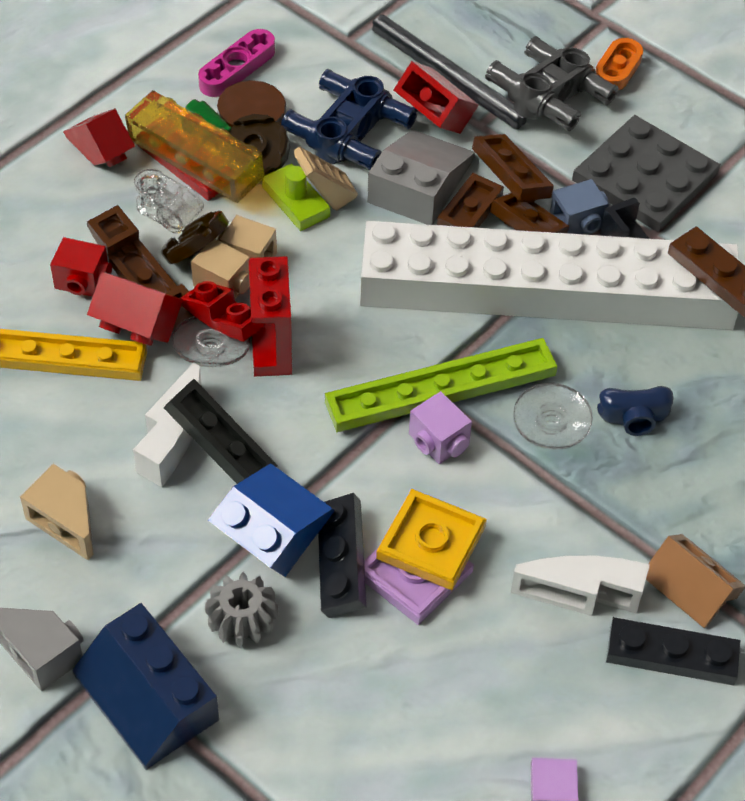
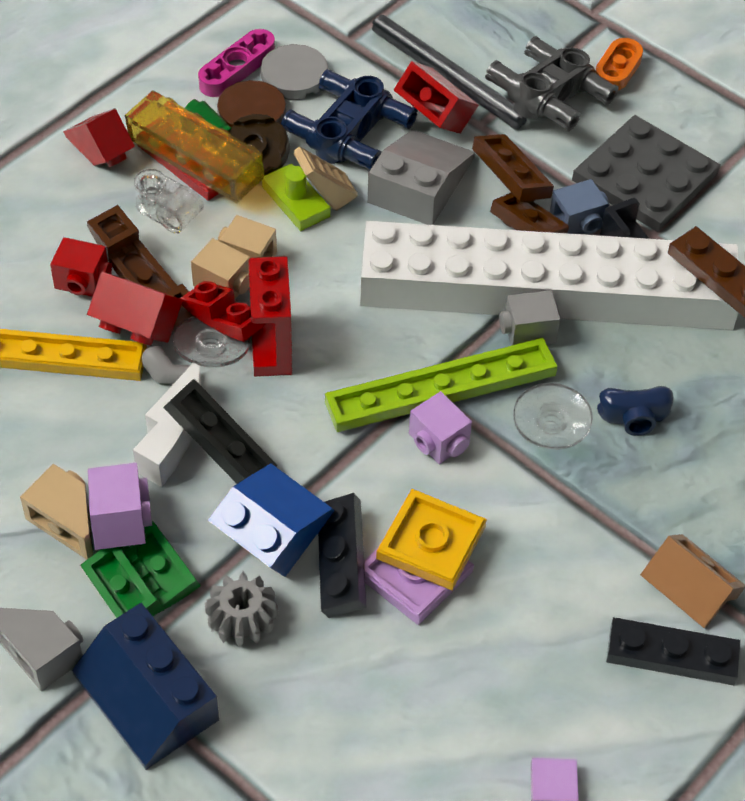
dark brown tile [161,210,229,264] -> none
reddish brown plate [437,173,504,228] -> none
white slope [510,555,650,616] -> none
none -> green slope [80,521,201,618]
none -> lavender brick [88,463,152,550]
none -> light grey arm [142,345,190,384]
none -> light grey tile [261,44,328,100]
none -> light grey brick [499,290,560,345]

